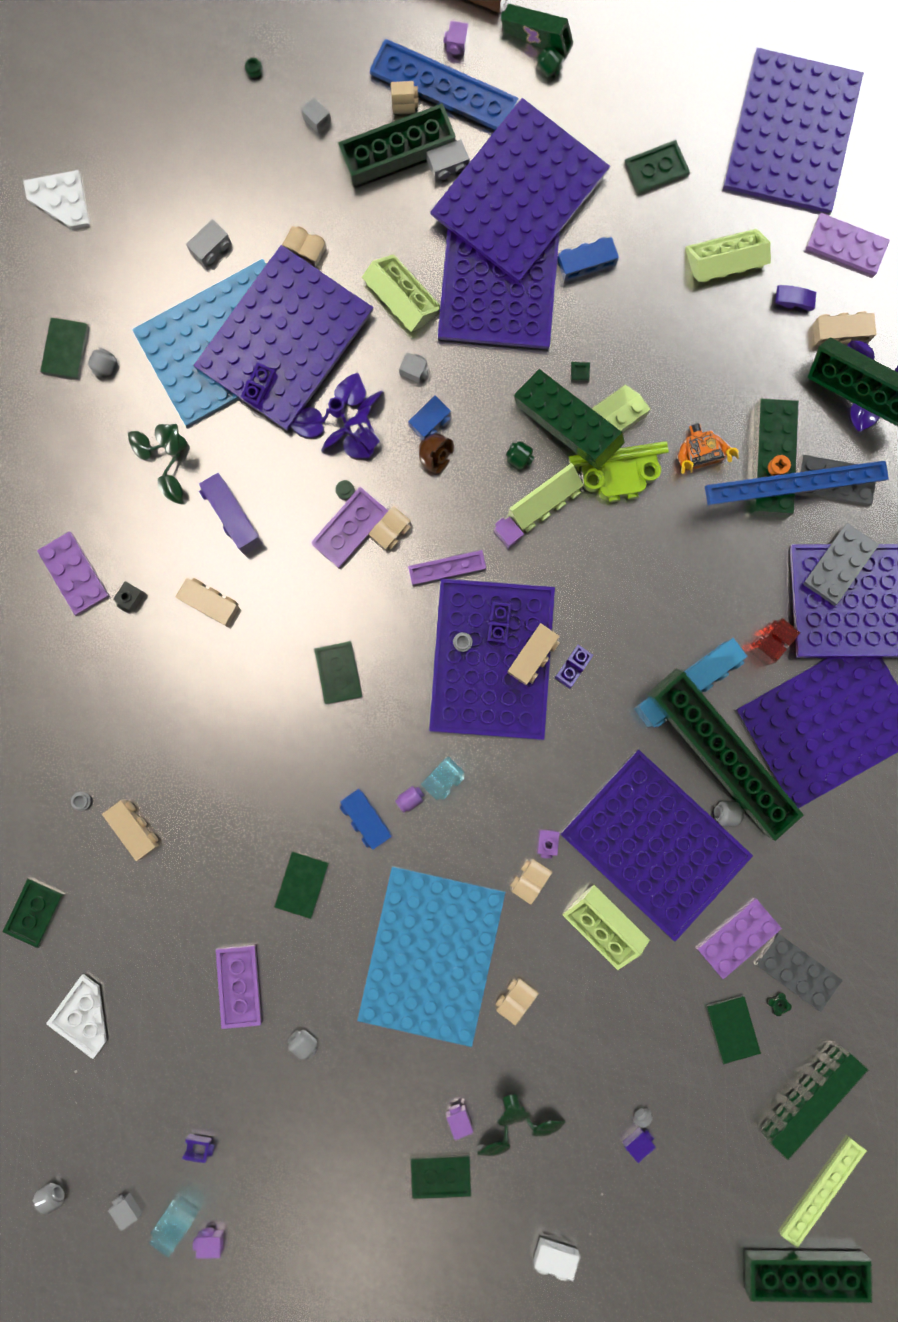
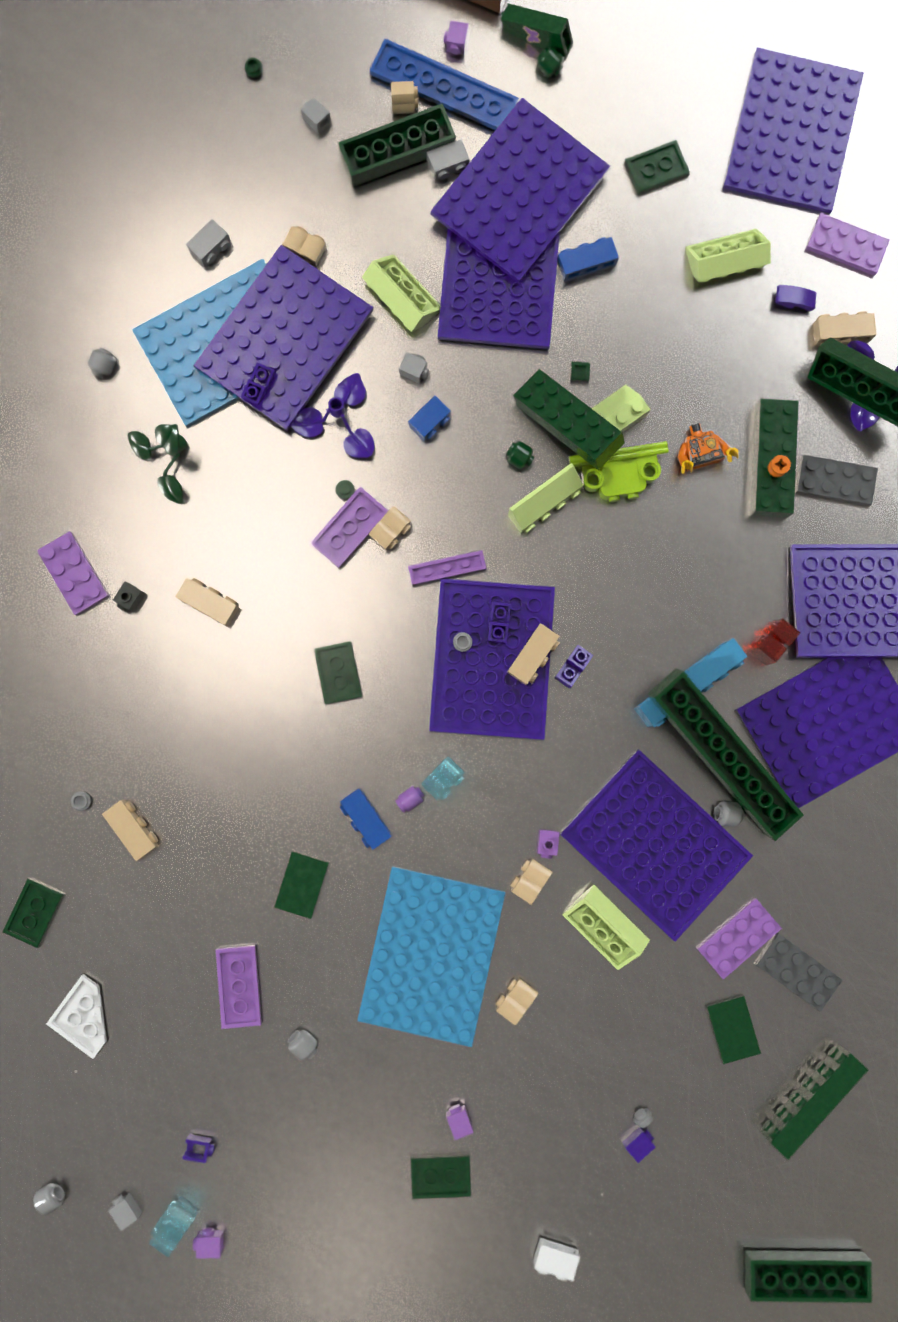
white plate [24,170,90,229] -> none
dark green tile [40,317,89,379] -> none
brick [198,472,264,555] -> none
dark purple plant [321,390,384,453] -> none
reddish brown cylinder [418,434,454,473] -> none
dark green plant [477,1094,566,1156] -> none
medium lavender brick [494,516,524,549] -> none
blue plate [705,461,889,506] -> none
dark green plate [768,993,792,1017] -> none
yellowish green tile [780,1137,867,1248] -> none
plate [803,523,879,606] -> none

